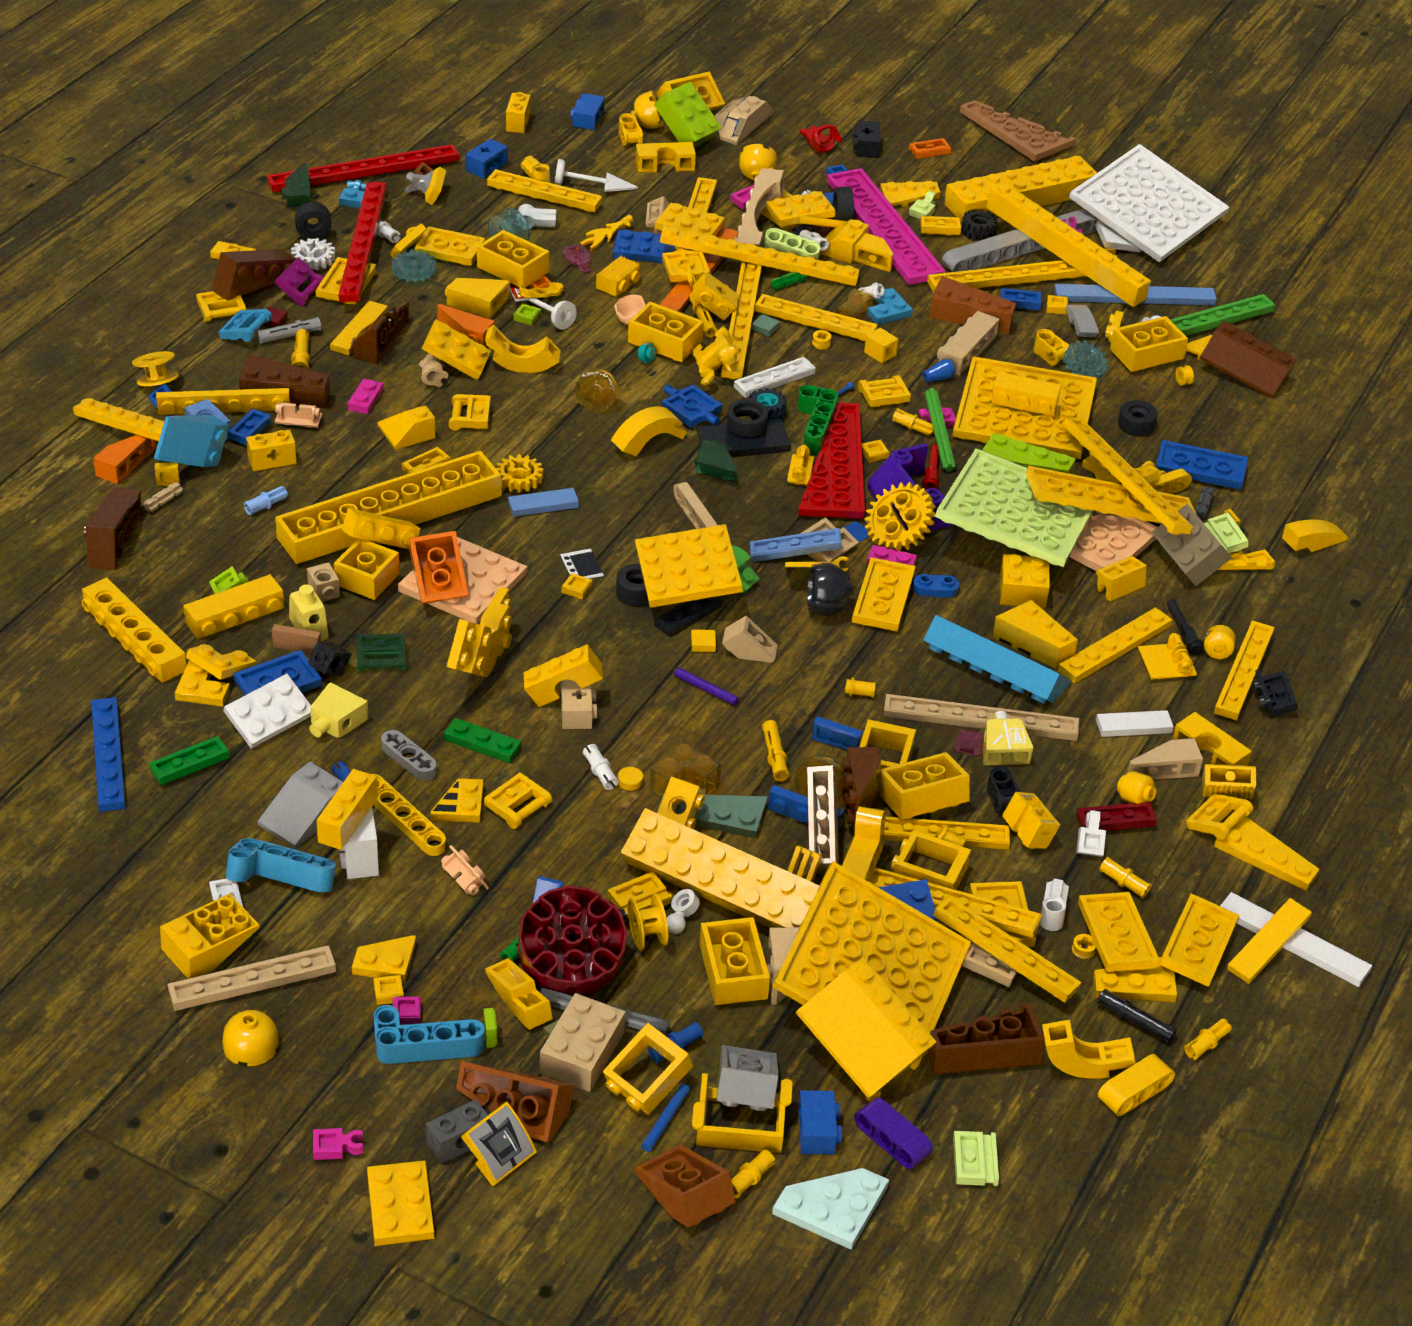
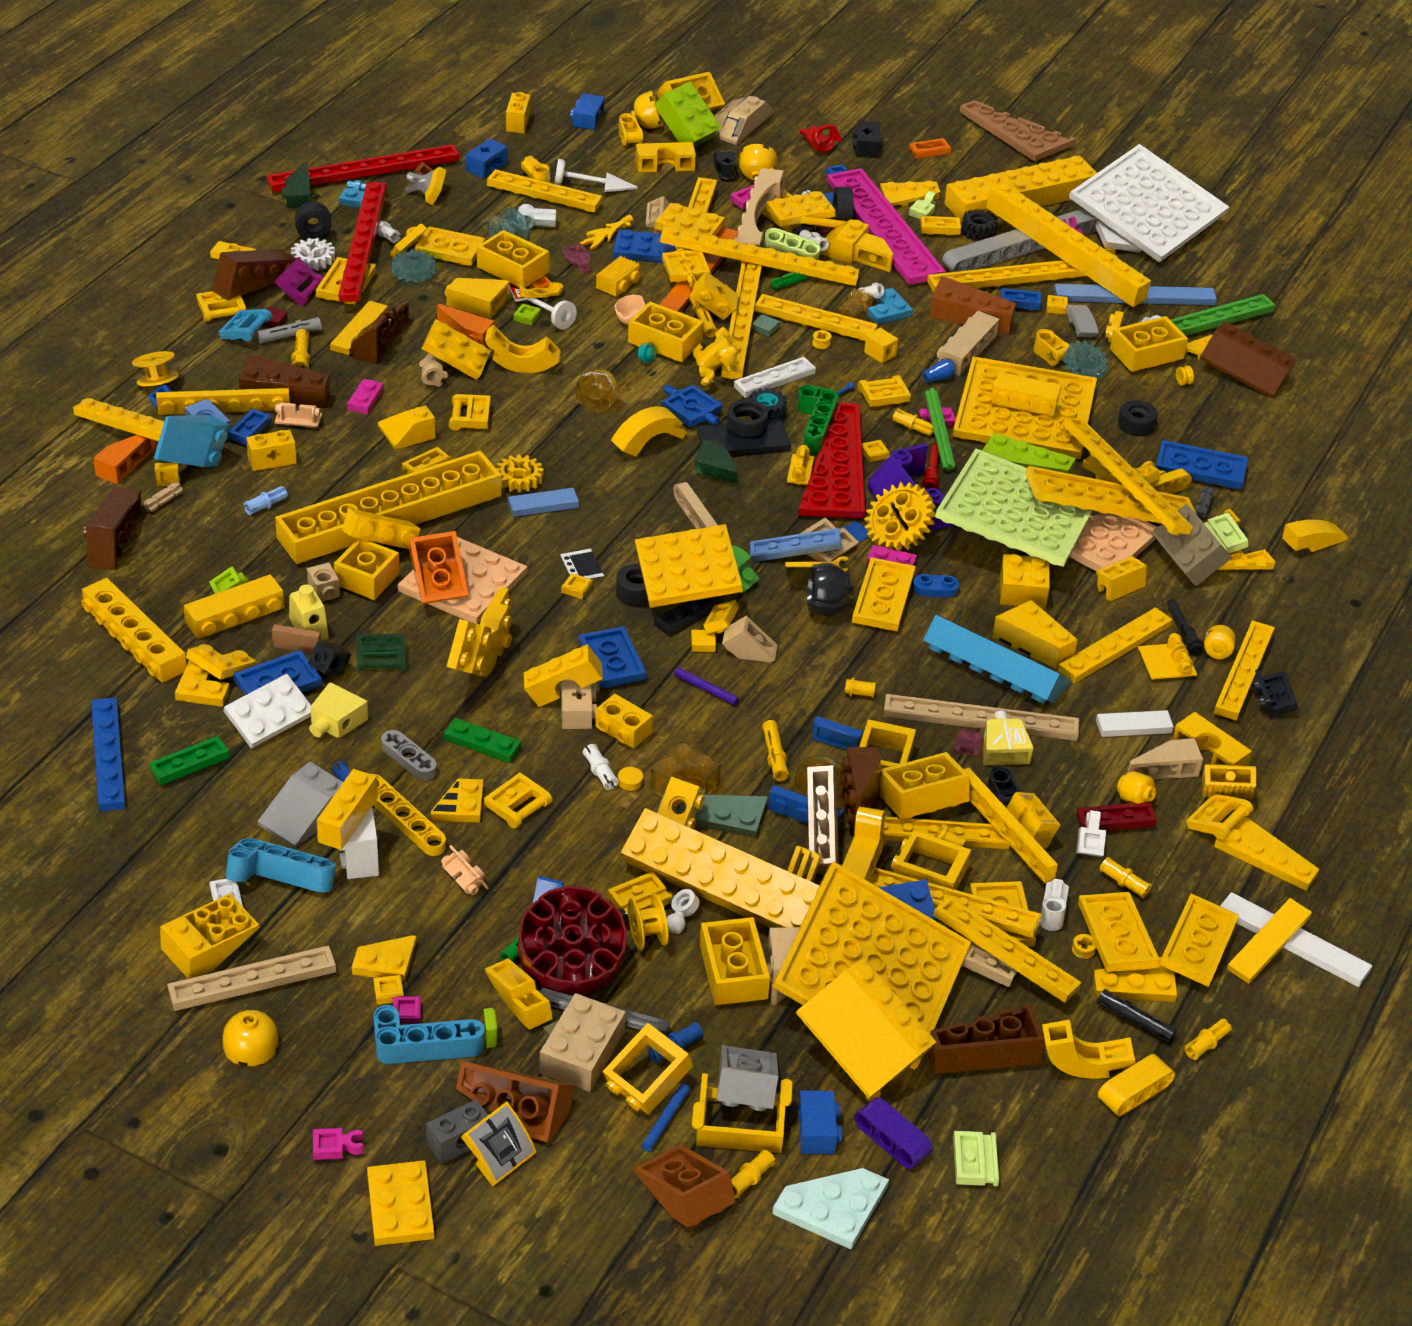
none -> blue plate [578,626,646,689]
none -> yellow brick [595,694,653,749]
none -> yellow plate [703,599,739,633]
none -> black piece [714,150,736,182]
none -> yellow tile [964,768,1058,884]

